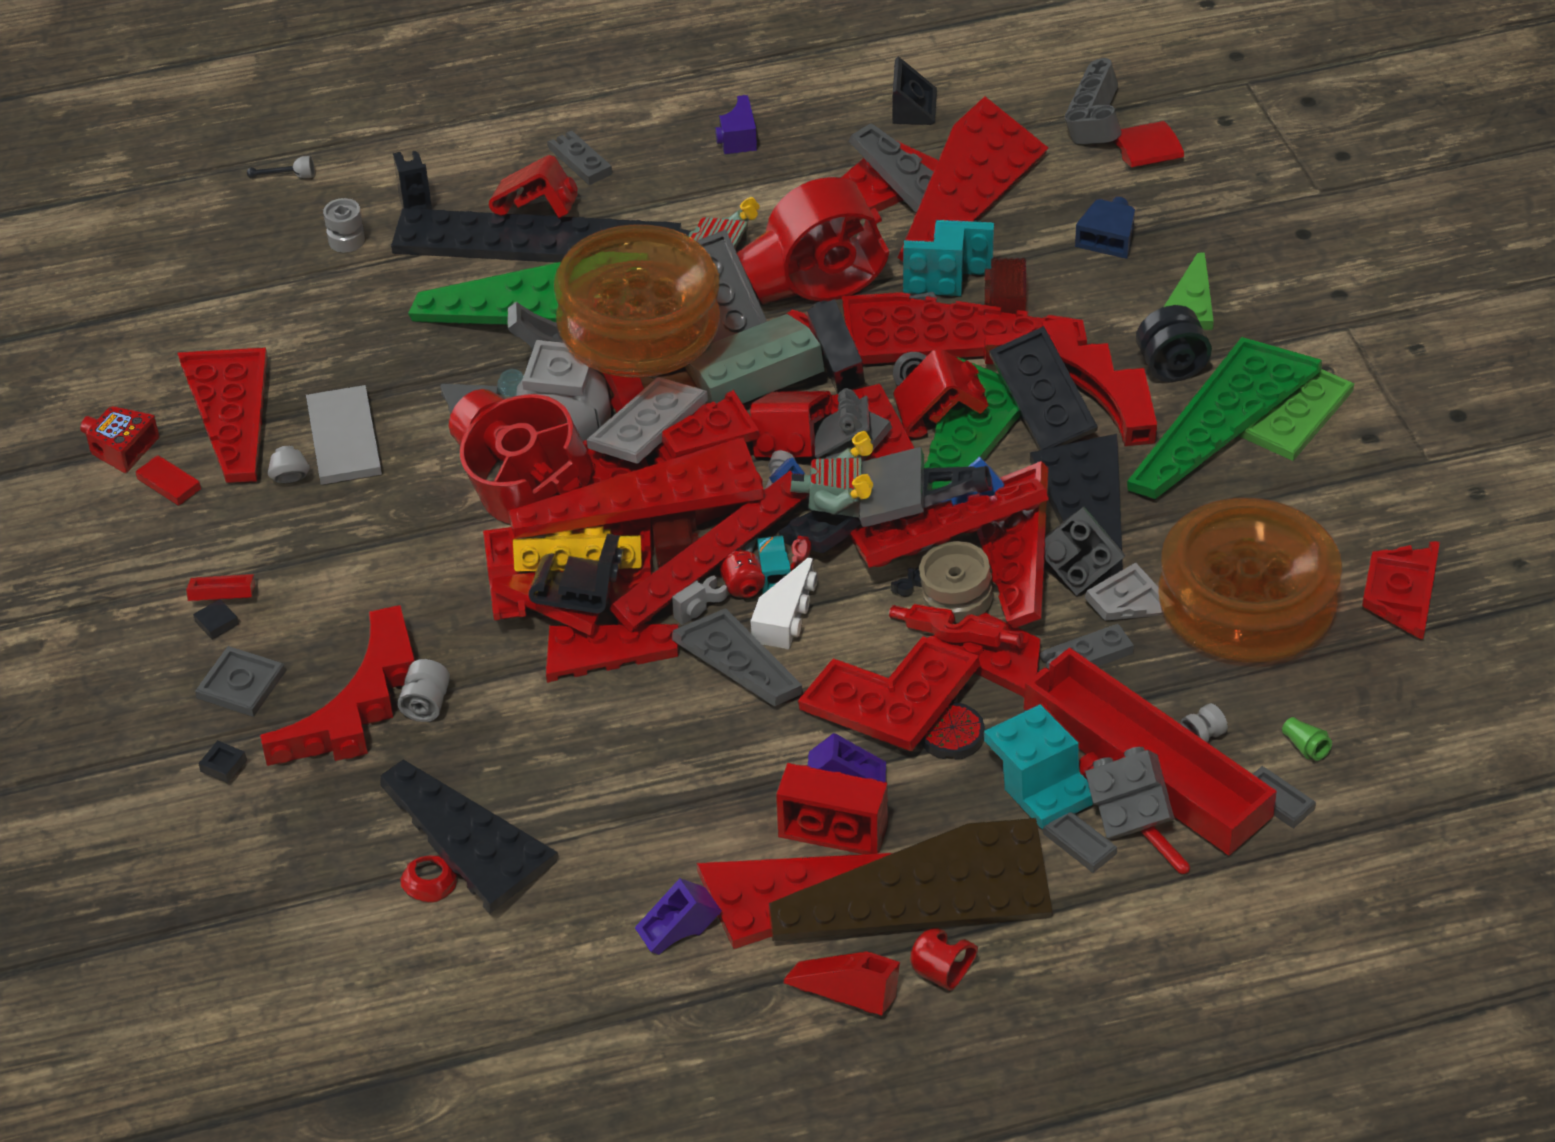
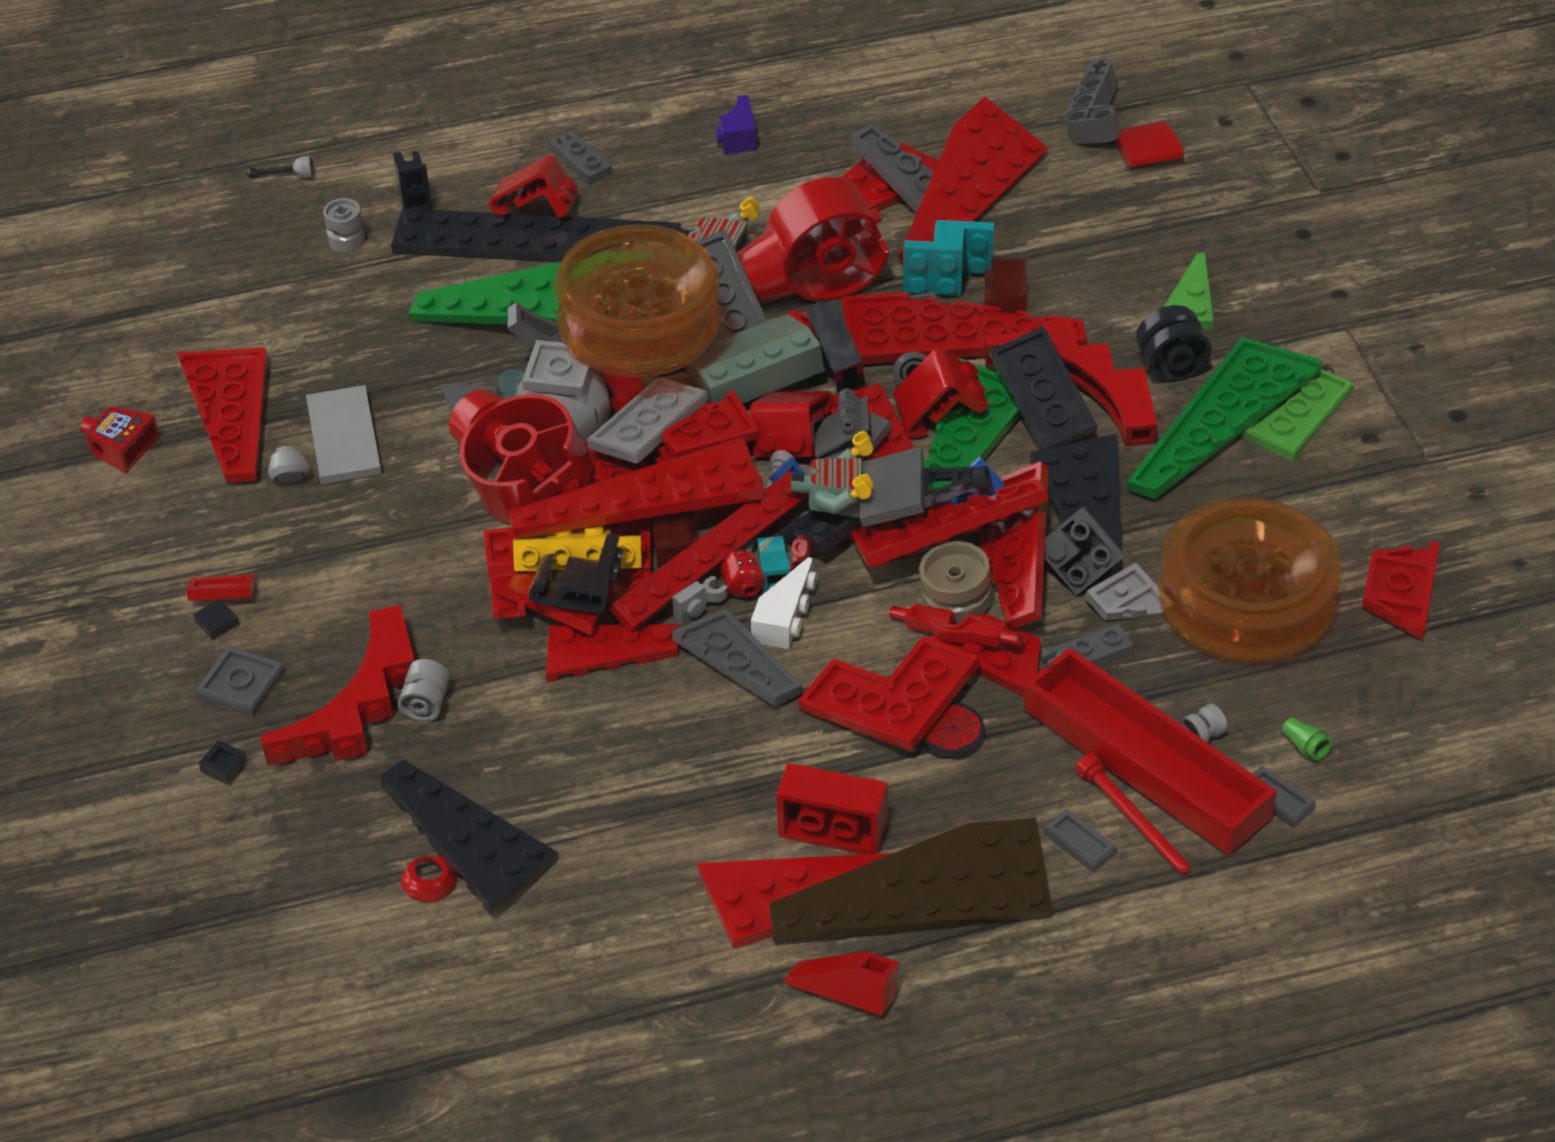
red tile [135,455,201,506] -> none
dark purple arch [635,878,721,955] -> none
dark purple arch [808,733,886,782] -> none
black piece [891,567,922,596] -> none
black slope [892,56,937,125] -> none
red helmet [910,928,978,991] -> none
teal bracket [984,704,1093,829] -> none
dark blue torso [1075,197,1135,259] -> none
dark grey plate [1085,747,1174,840] -> none

